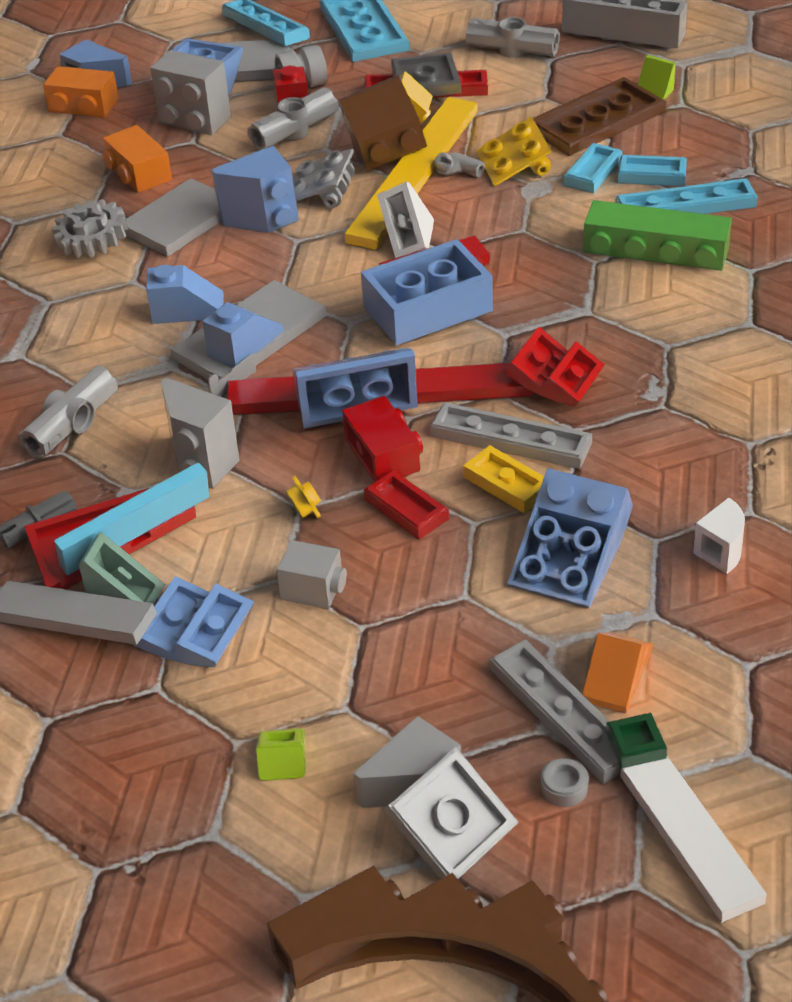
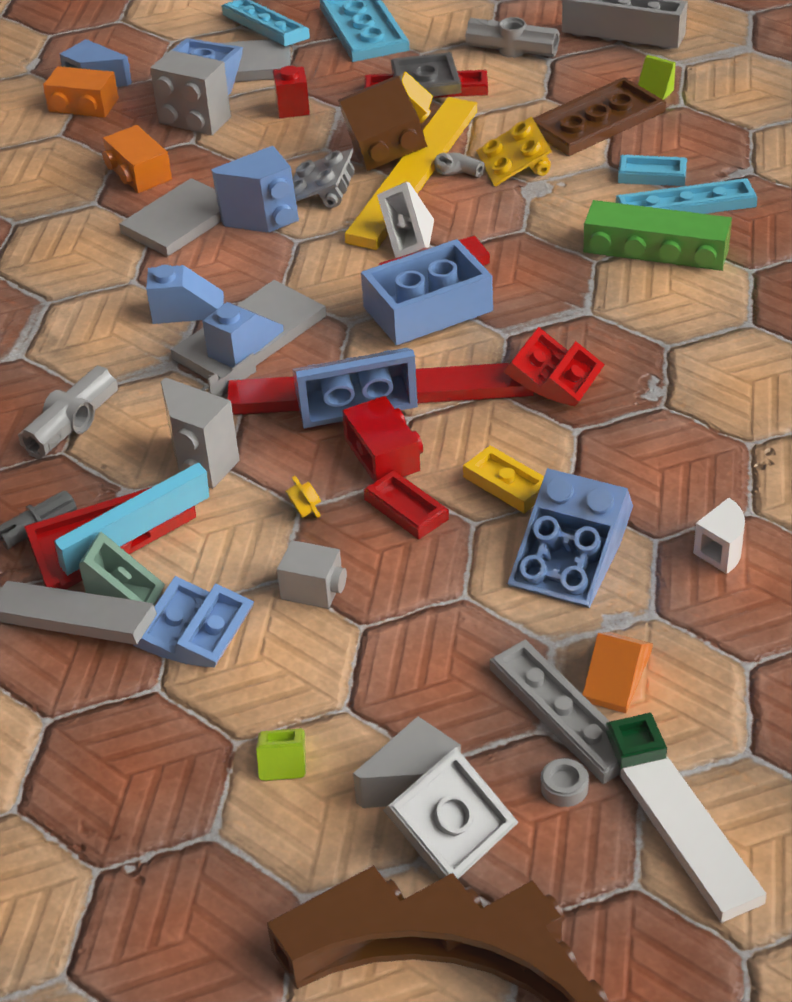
light grey gear [52,199,128,258] -> none
light grey piece [247,87,338,150] -> none
light grey wheel [274,45,328,88] -> none
light grey tile [430,402,592,469] -> none
medium azure tile [564,143,622,193] -> none

